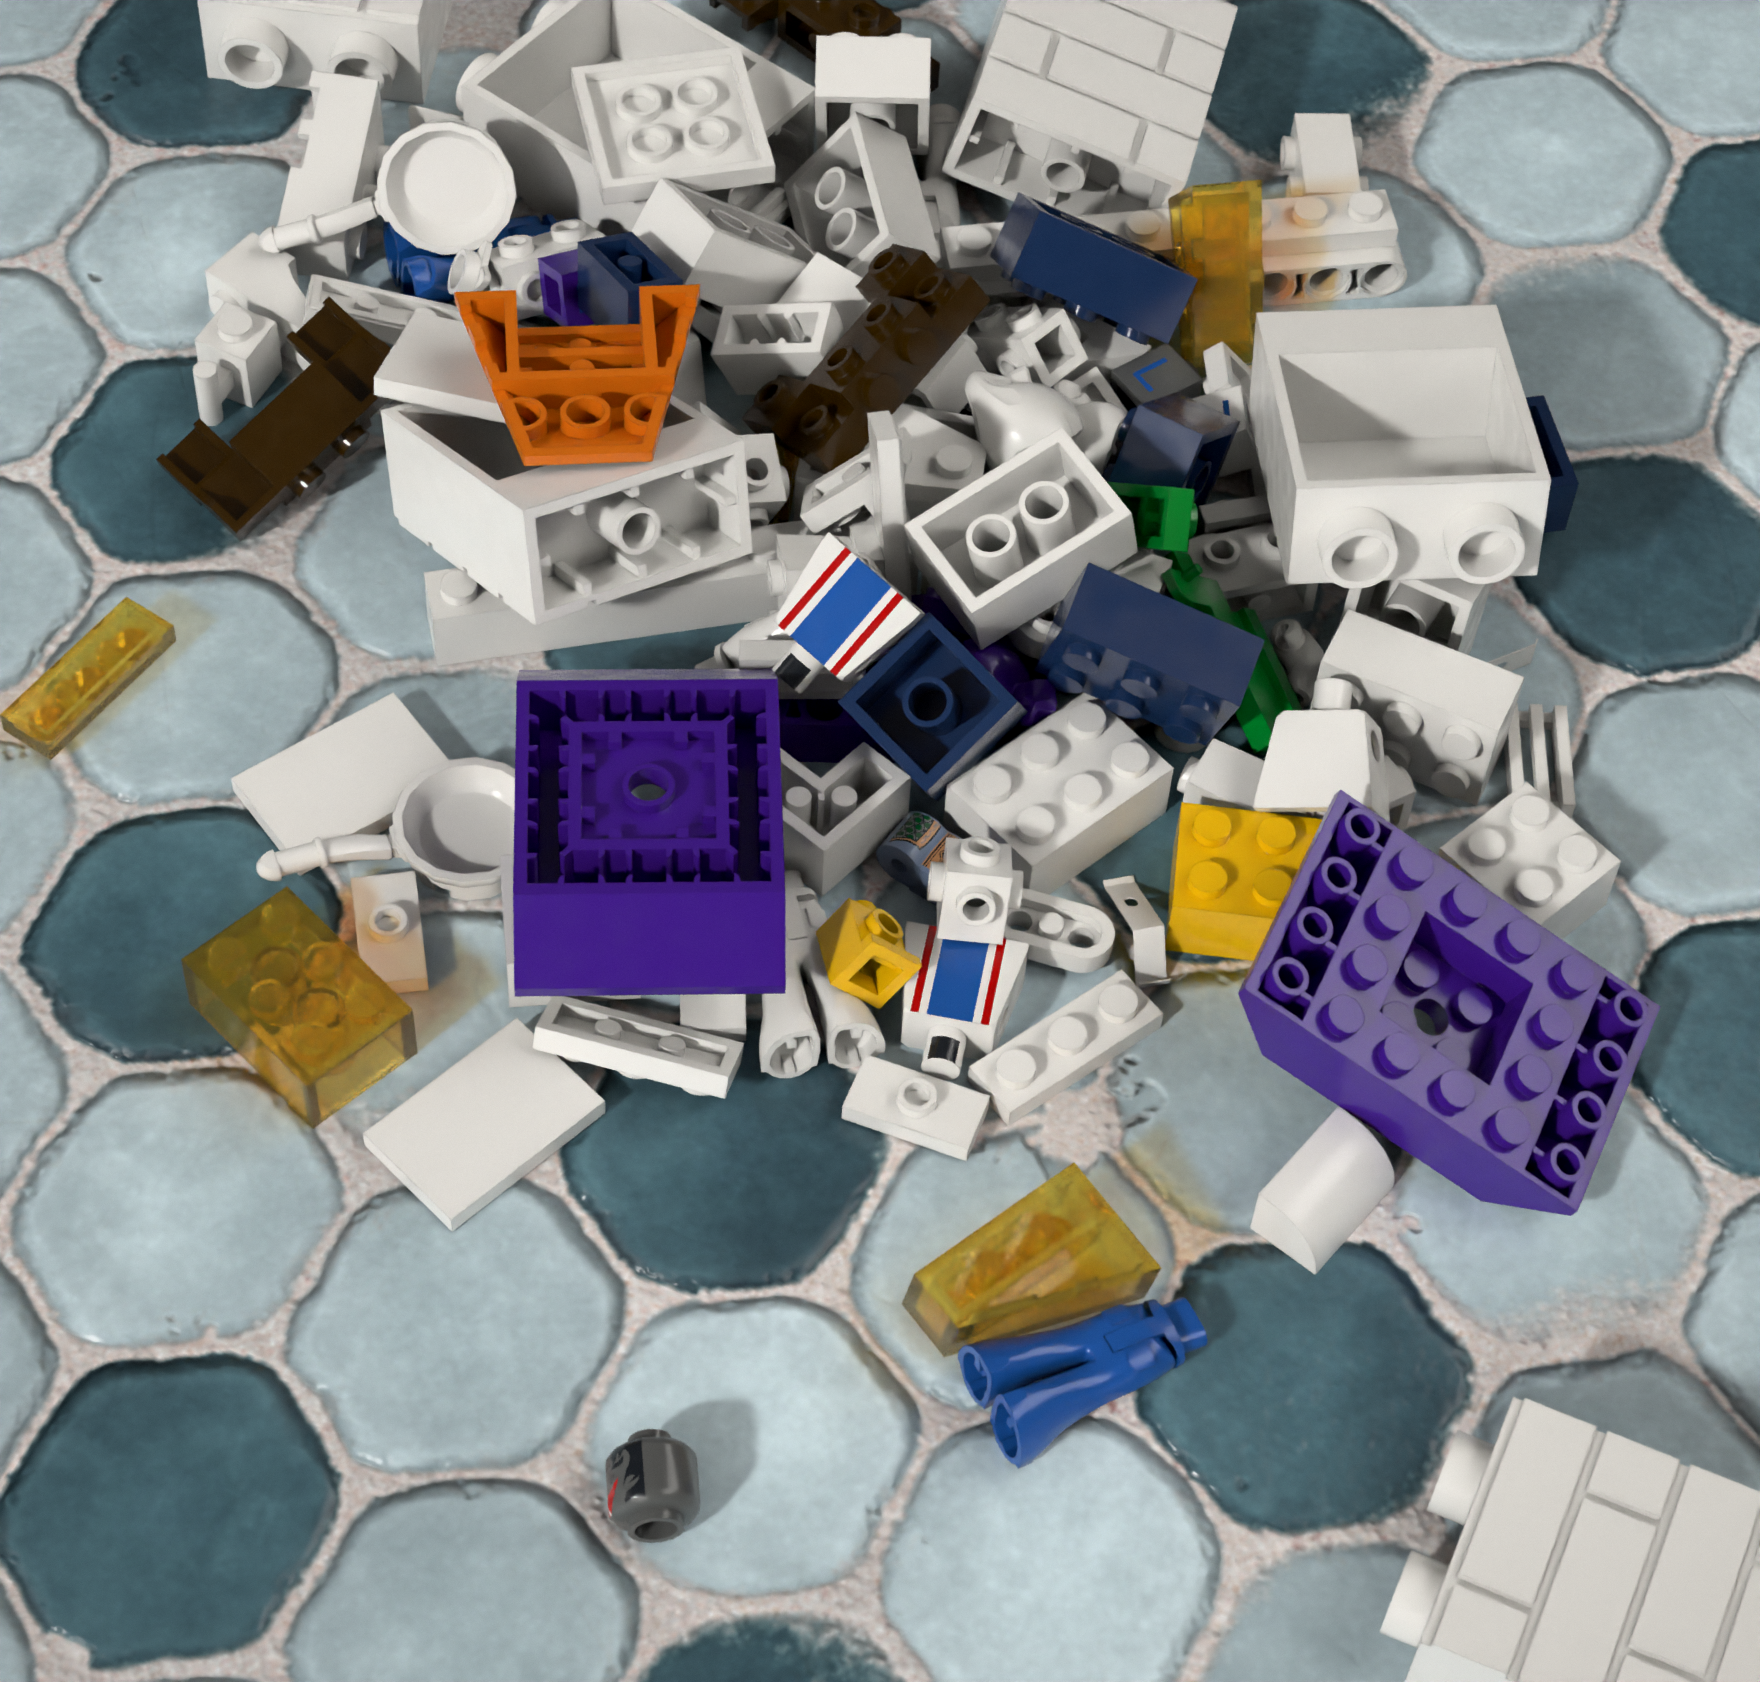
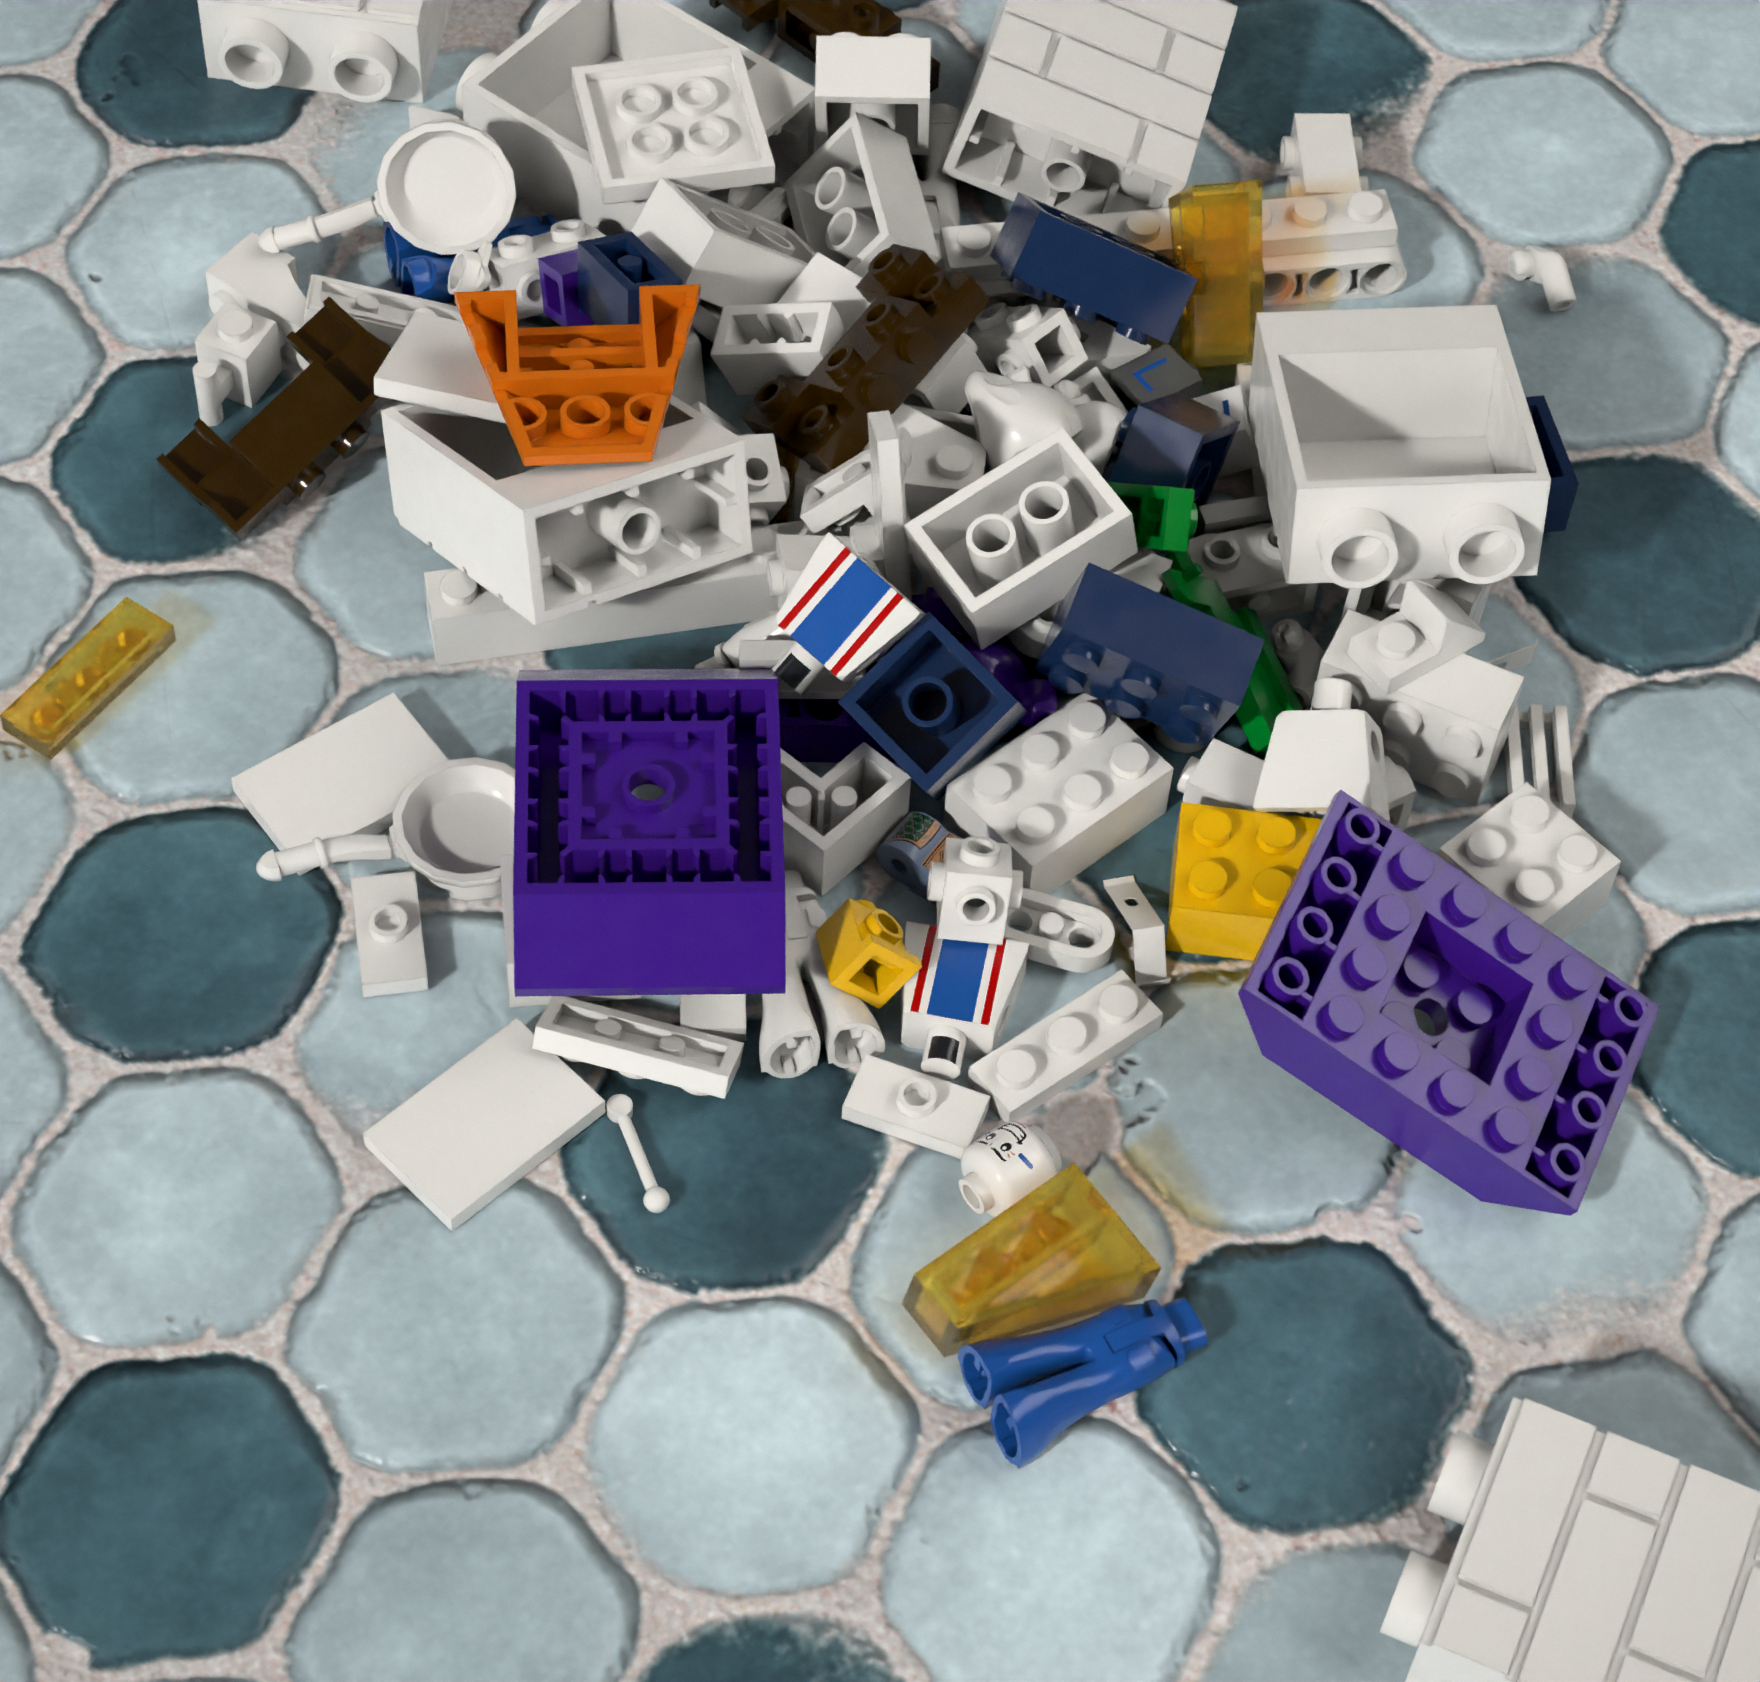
clear yellow brick [181,886,418,1129] -> none
white wedge [277,70,391,281] -> none
dark grey head [605,1429,700,1543] -> none
white plate [1202,341,1252,401] -> none
white brick [1250,1106,1395,1275] -> none
none -> white hinge [606,1094,670,1213]
none -> white head [958,1121,1062,1222]
none -> white slope [1347,580,1486,696]
none -> white arm [1508,245,1577,312]

